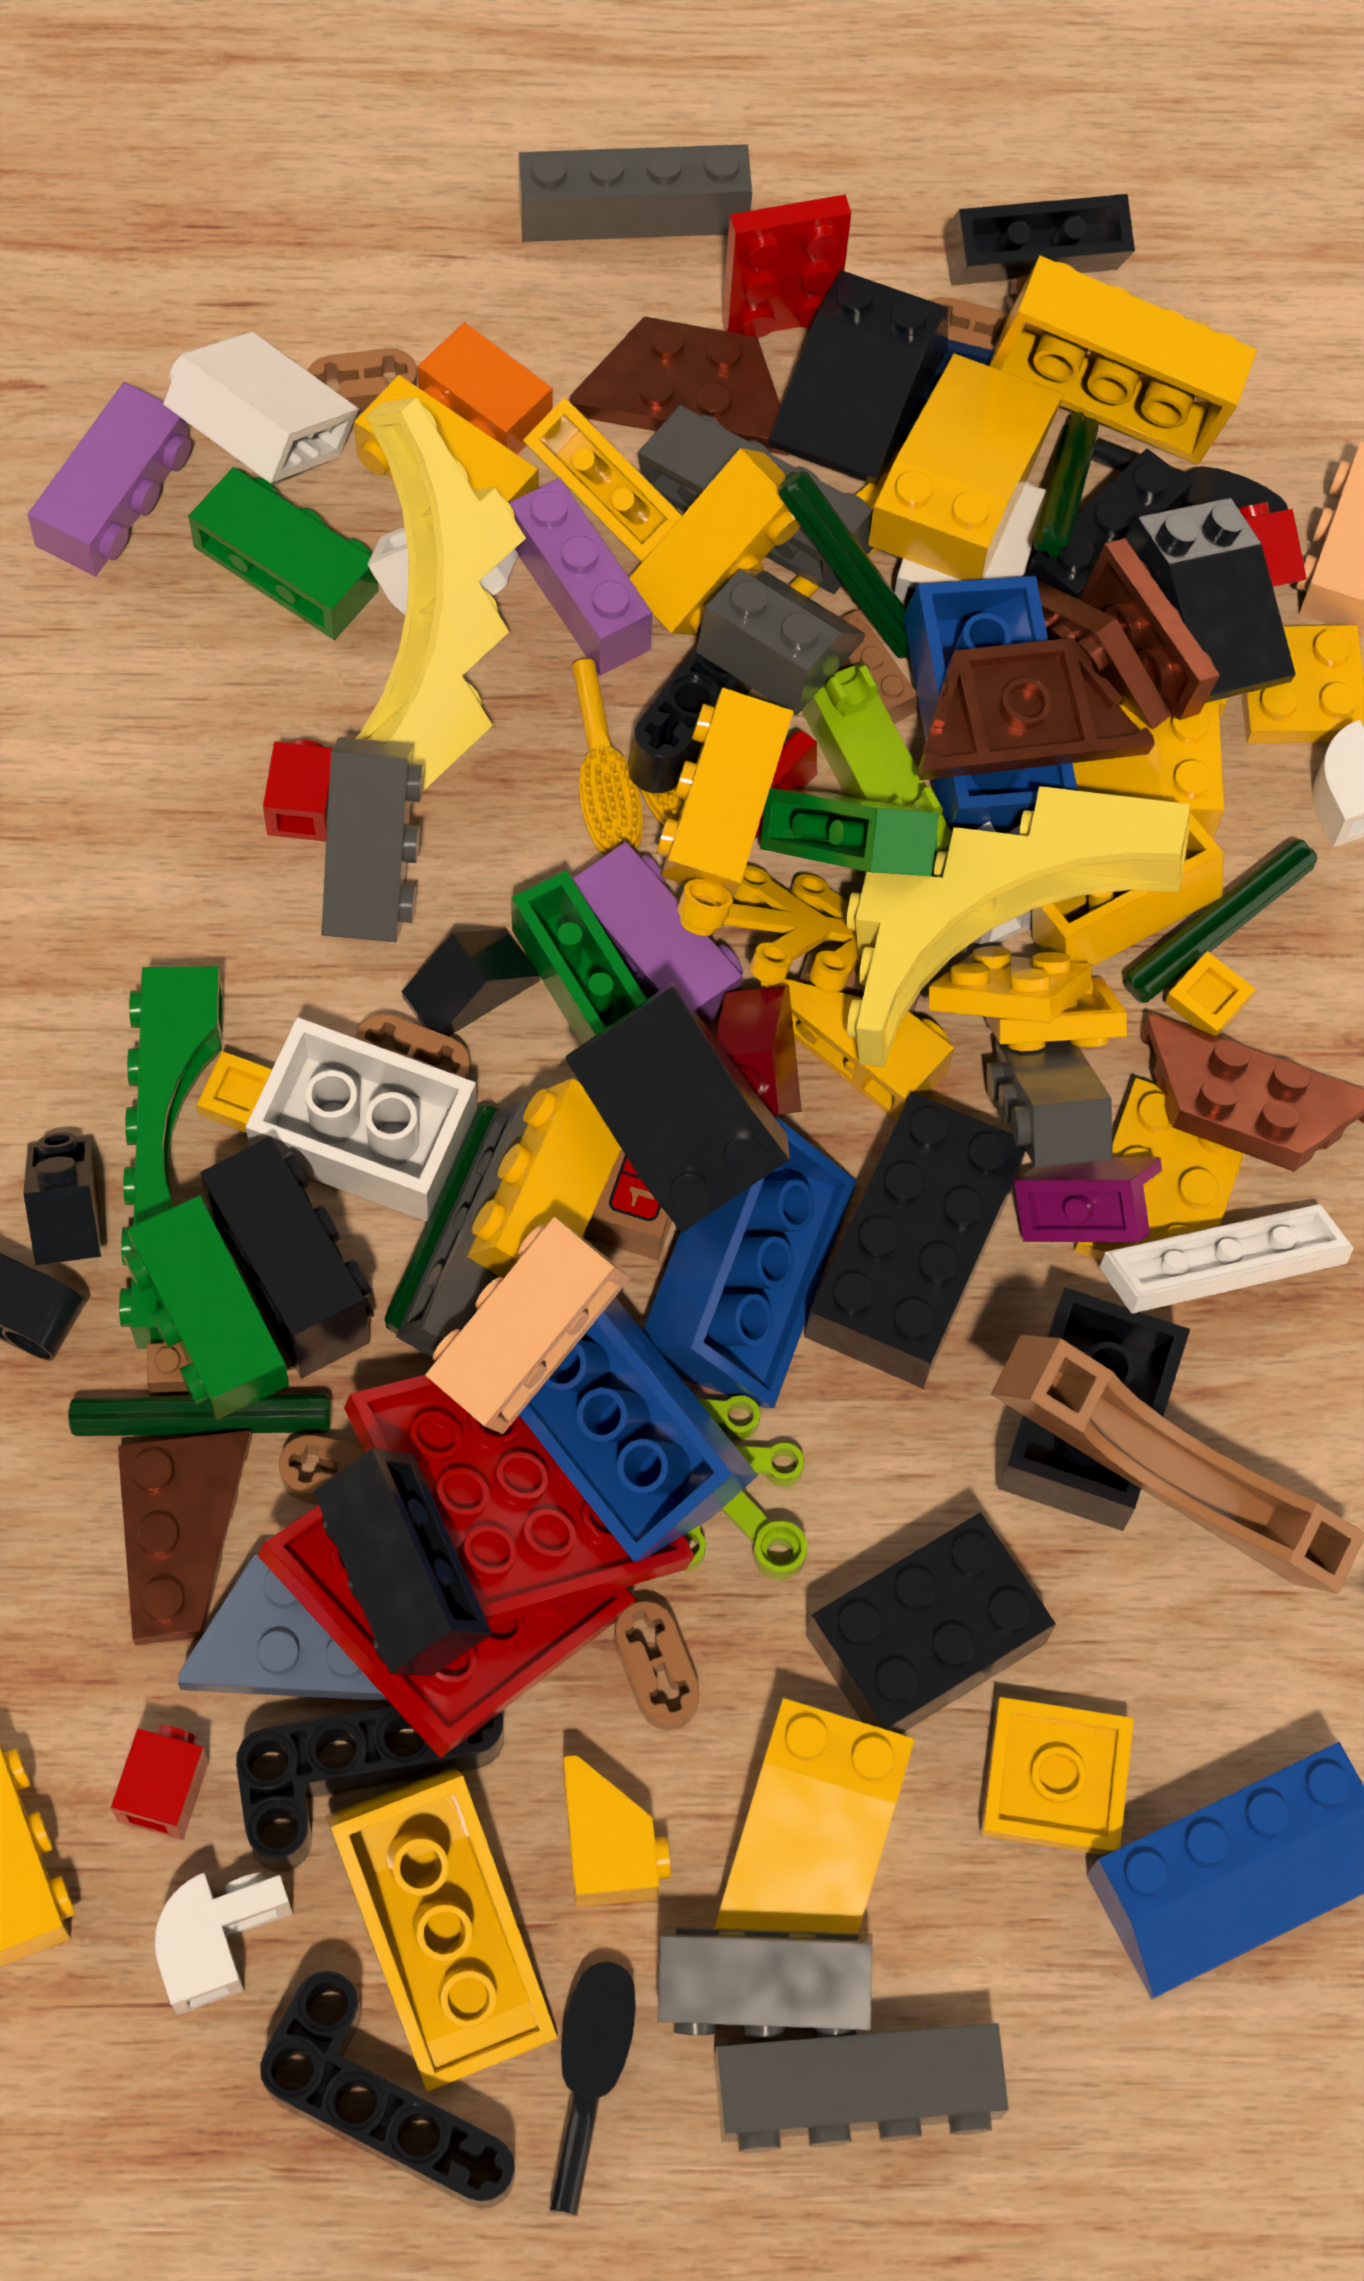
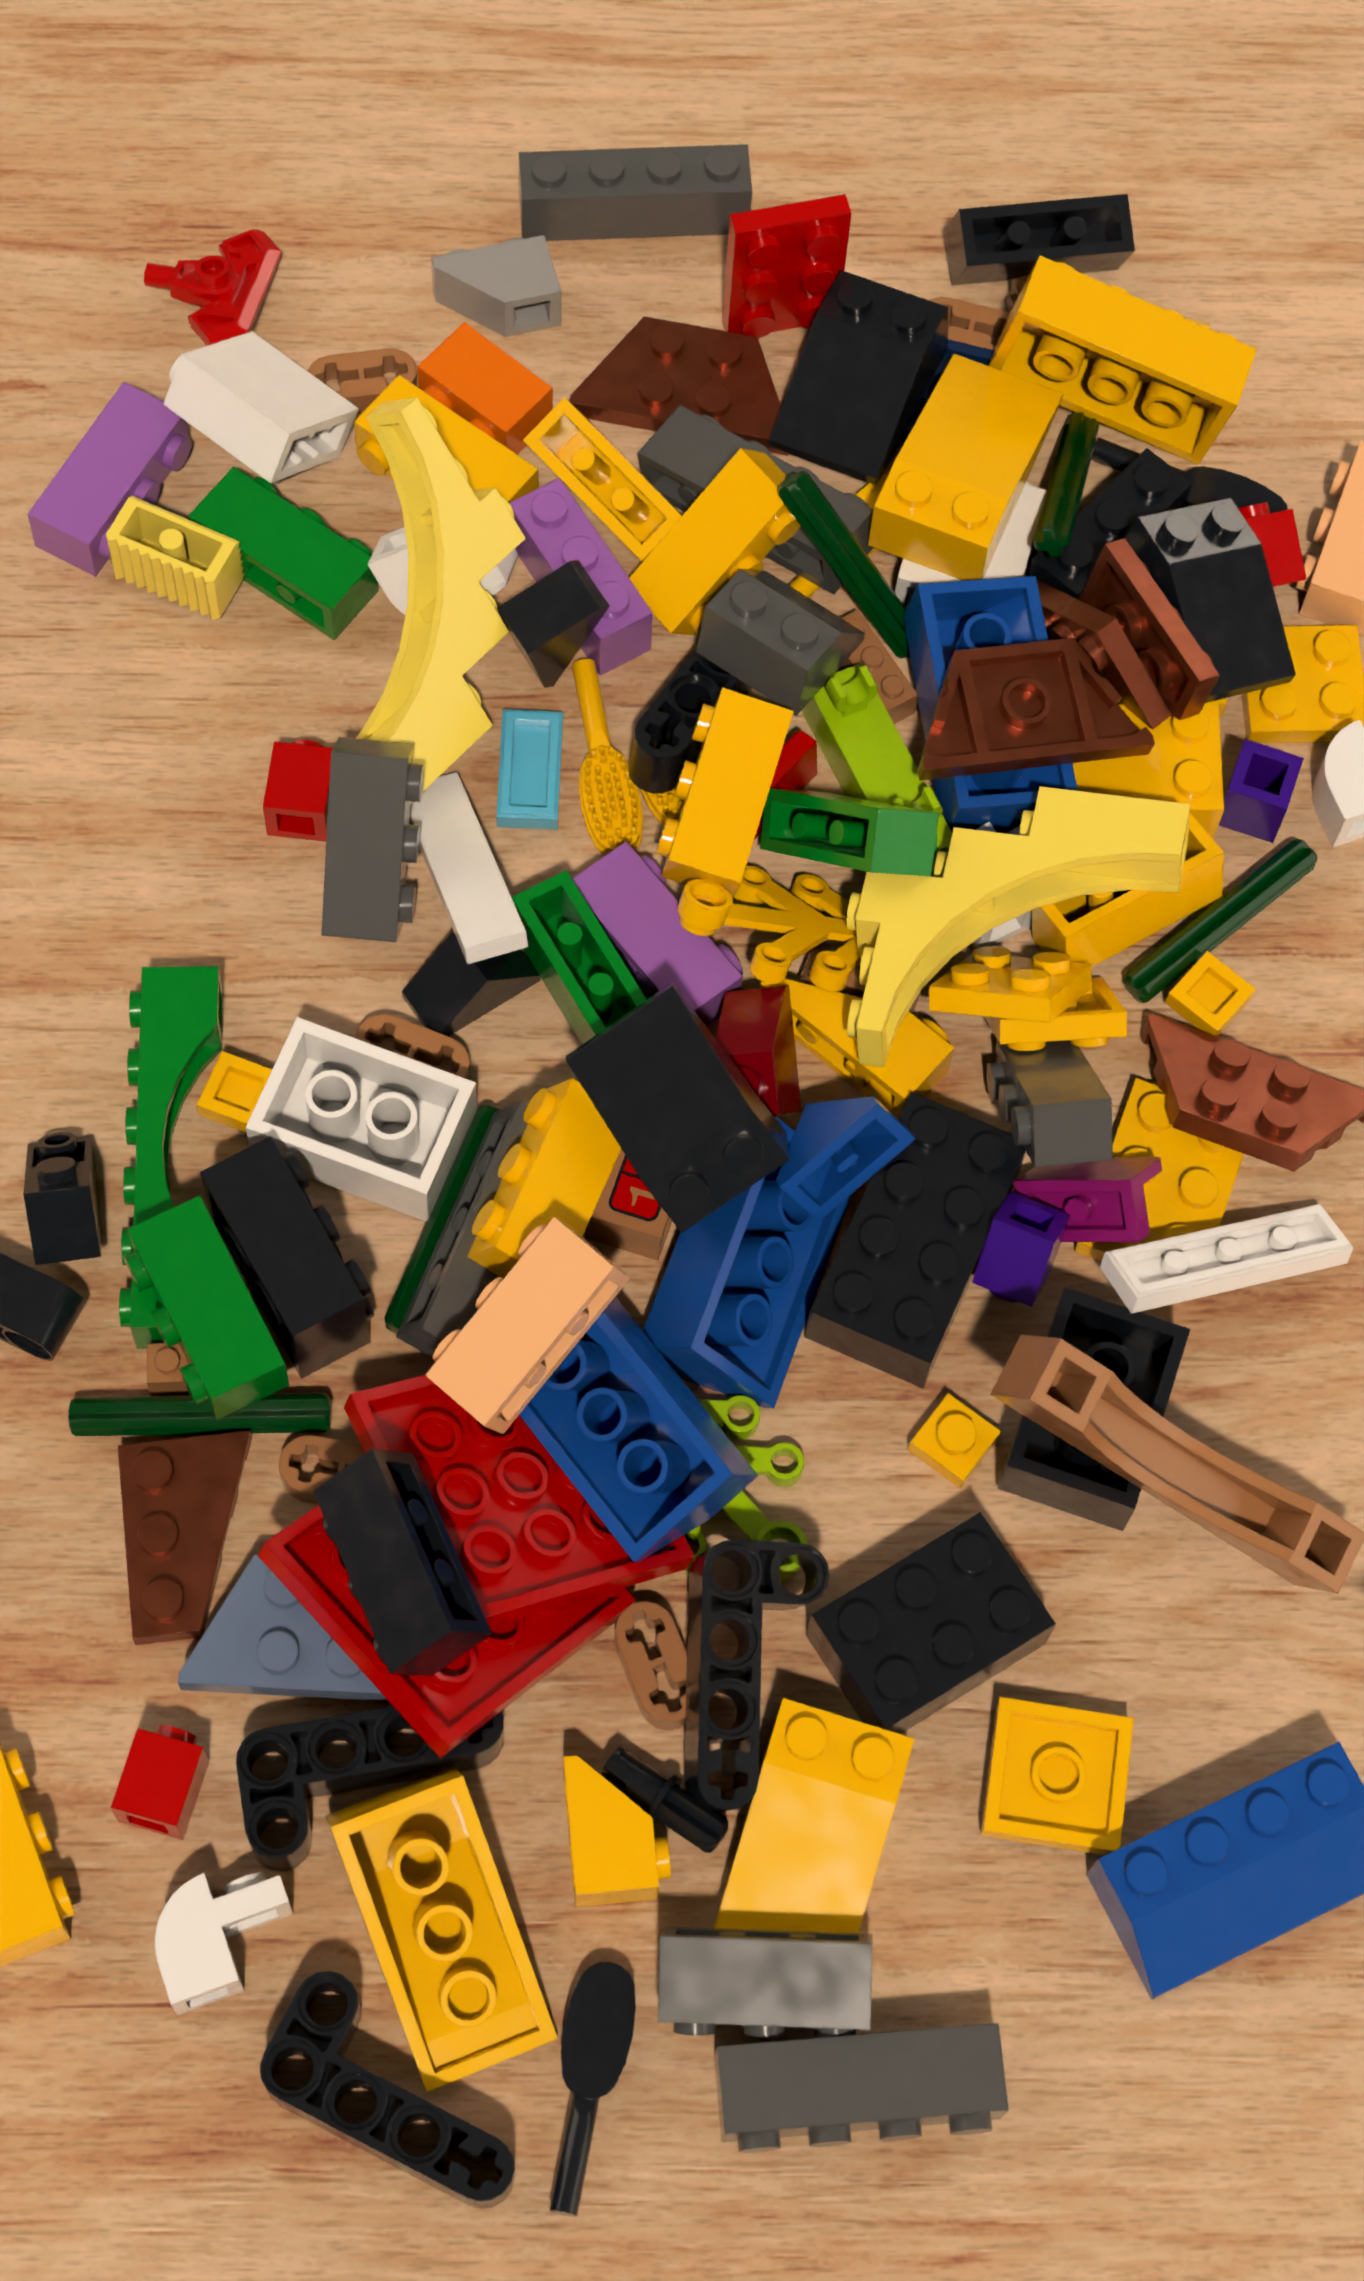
none -> light yellow brick [106,496,245,621]
none -> red piece [144,229,282,346]
none -> white tile [409,772,528,964]
none -> light grey slope [431,235,561,337]
none -> medium azure tile [496,709,563,830]
none -> black slope [497,560,610,688]
none -> black axle [600,1745,729,1853]
none -> black beam [684,1540,830,1812]
none -> blue slope [776,1096,916,1222]
none -> yellow plate [908,1393,1001,1489]
none -> dark purple brick [972,1191,1070,1307]
none -> dark purple brick [1219,739,1304,843]

